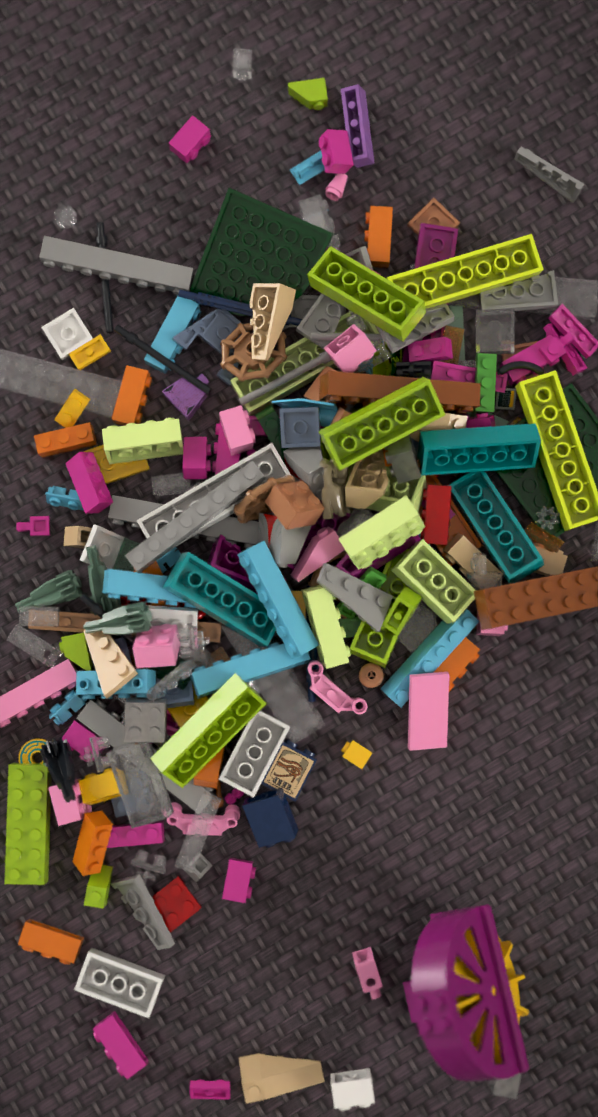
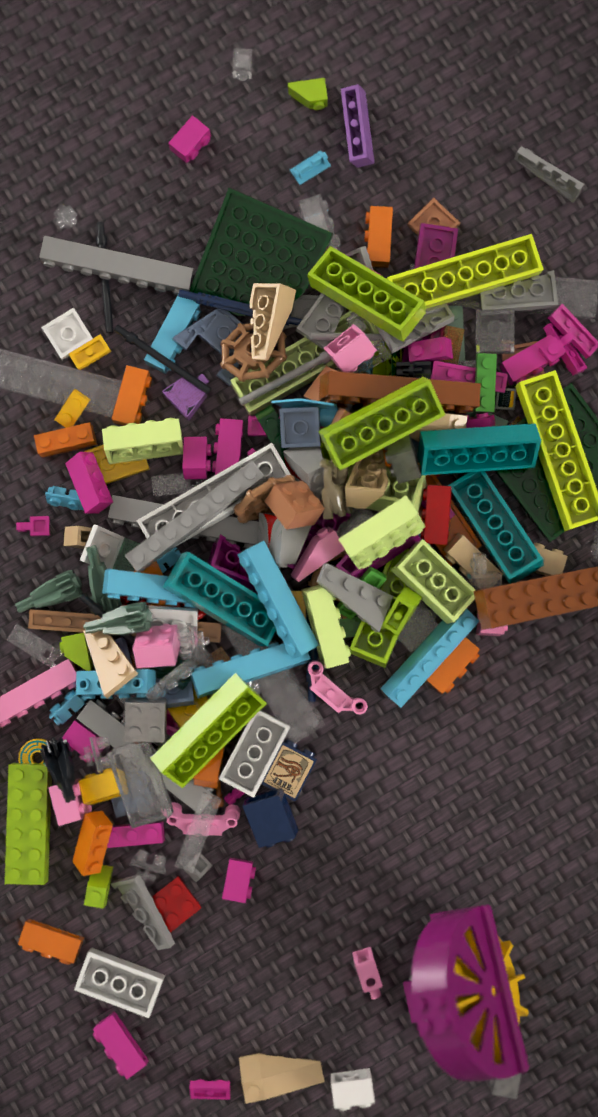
clear plate [19,606,59,627] -> none
bright pink brick [219,405,256,456] -> none
dark pink brick [319,129,354,174] -> none
bright pink cone [325,174,348,201] -> none
yellow brick [341,740,372,769] -> none
nougat head [358,663,384,688] -> none
bright pink tile [408,672,449,751] -> none
black piece [497,361,545,375] -> none
clear orange plate [525,522,564,553] -> none
clear gear [535,506,560,530] -> none

